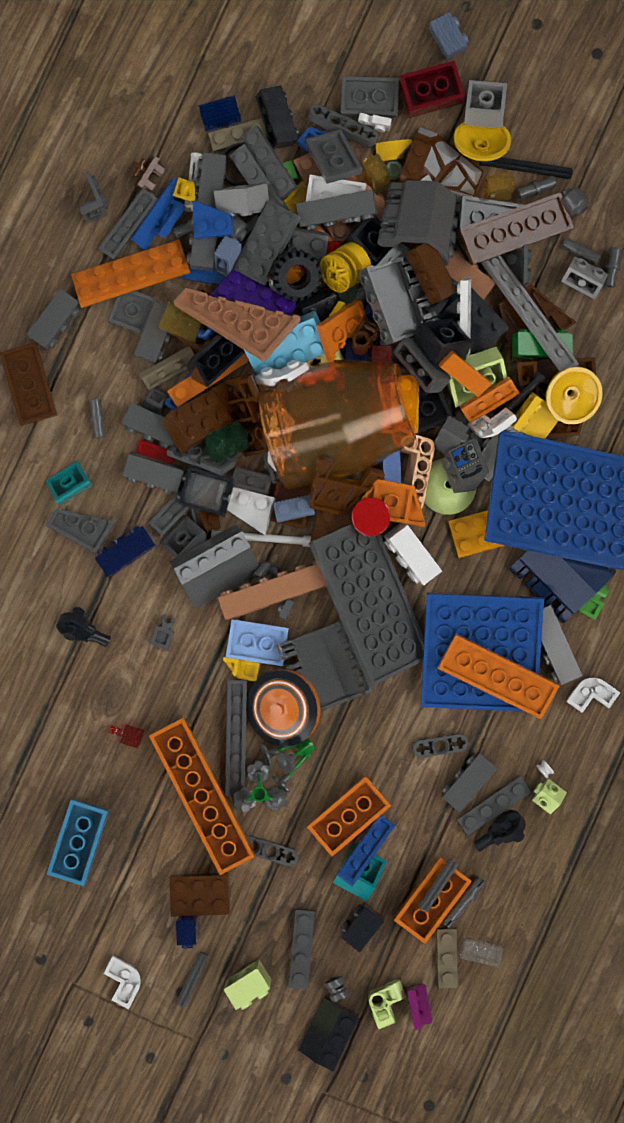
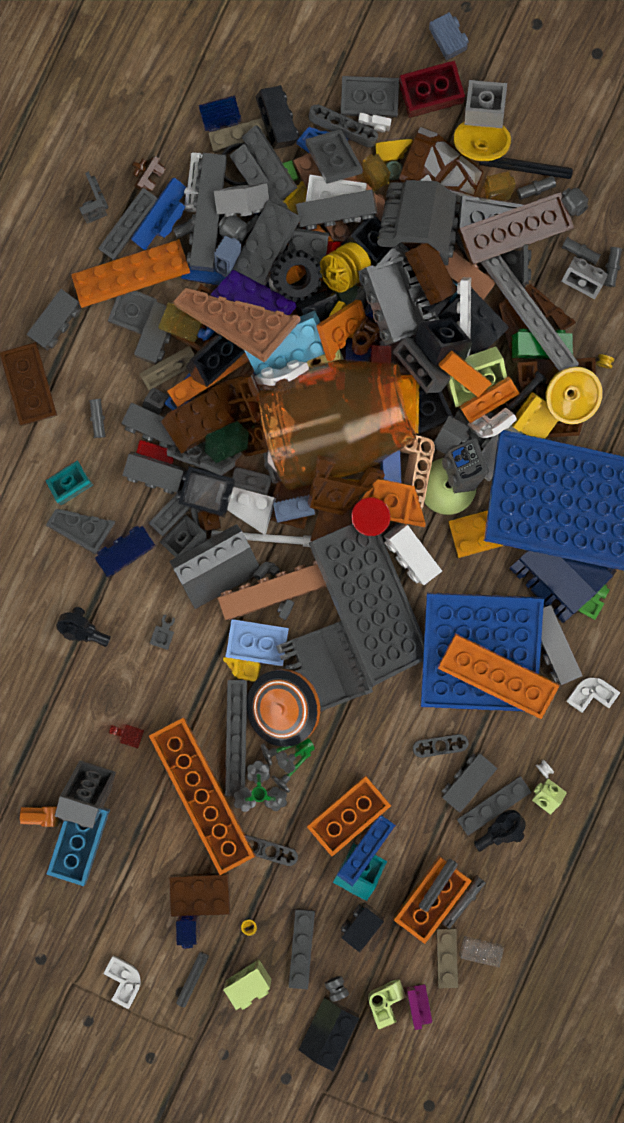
yellow slope [173,177,195,202] -> none
blue wing [192,201,233,239] -> none
none -> orange piece [20,806,59,827]
none -> dark grey brick [55,760,116,829]
none -> yellow hinge [241,920,257,936]
none -> yellow bush [596,354,615,369]

